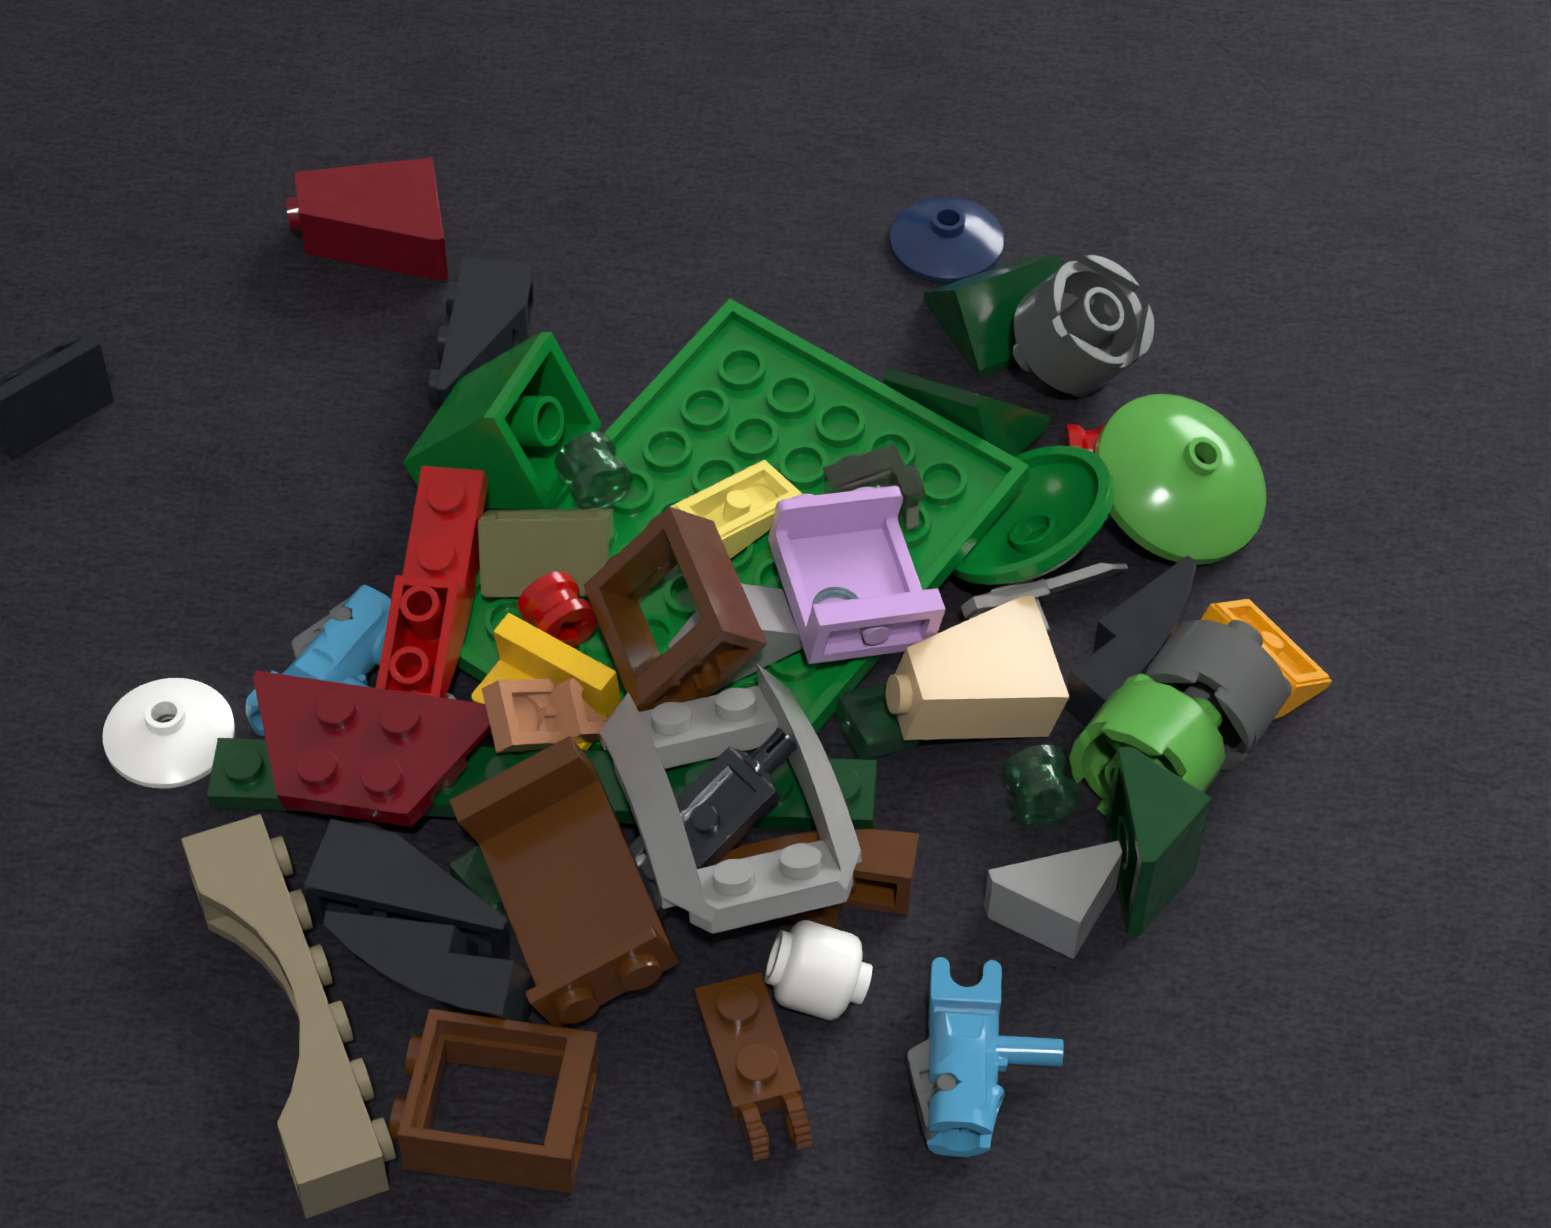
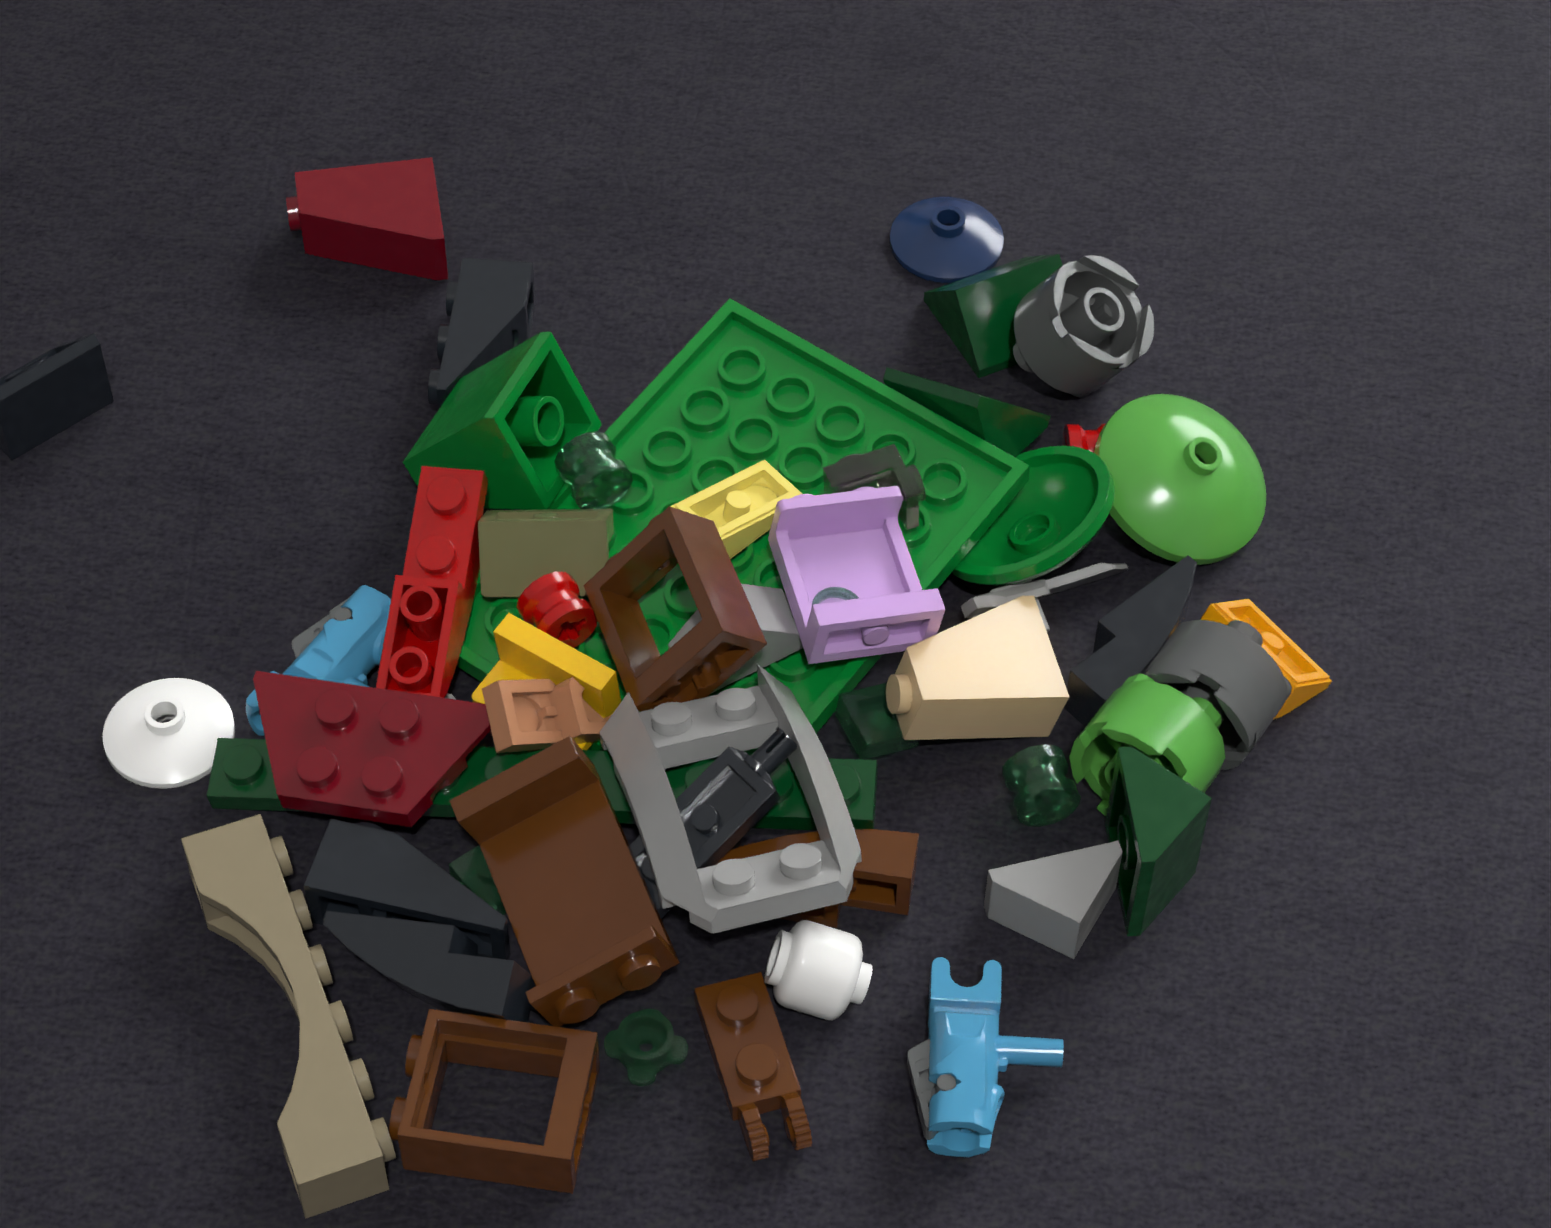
none -> clear green plate [604,1009,688,1086]

